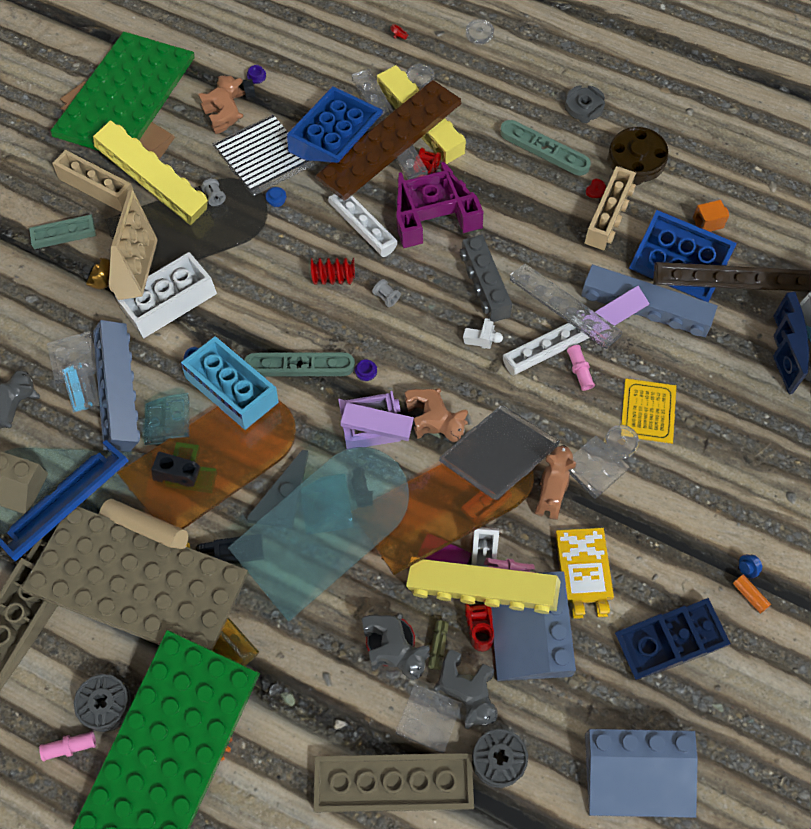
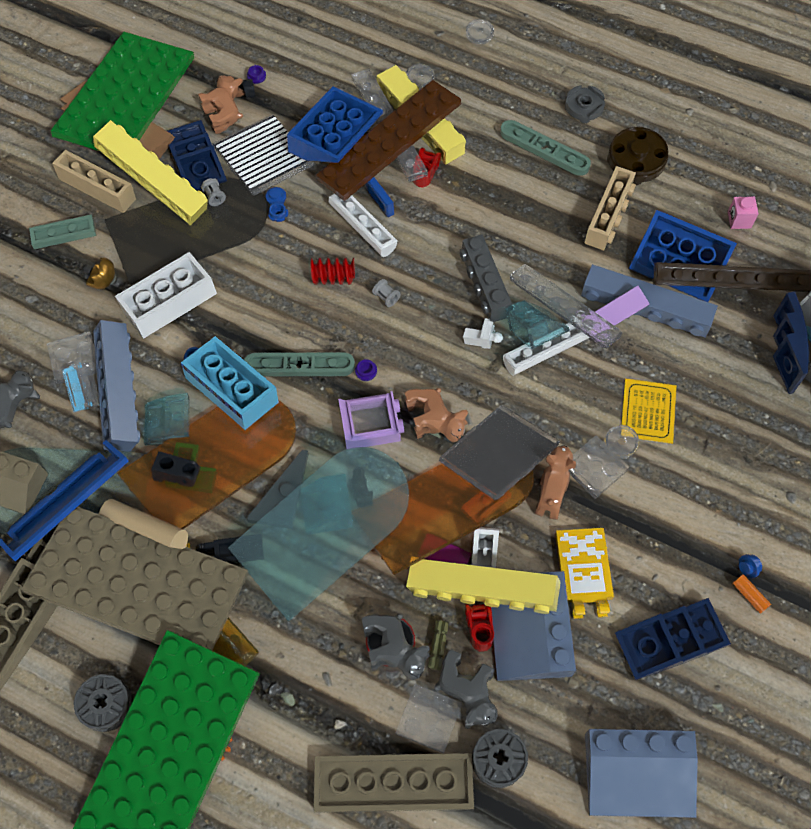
bright pink pin [39,730,96,762] -> none
tan slope [109,189,158,300] -> none
lavender tile [341,402,414,441] -> none
red piece [390,24,409,39] -> none
magenta wedge [396,162,484,249] -> none
bright pink pin [484,557,535,573] -> none
bright pink pin [567,345,595,391] -> none
red piece [586,178,606,198] -> none
orange brick [693,200,729,232] -> none
none -> dark blue slope [167,120,227,191]
none -> blue plate [268,202,288,222]
none -> blue tile [366,177,394,218]
none -> clear light blue slope [505,300,570,349]
none -> bright pink brick [728,196,759,229]

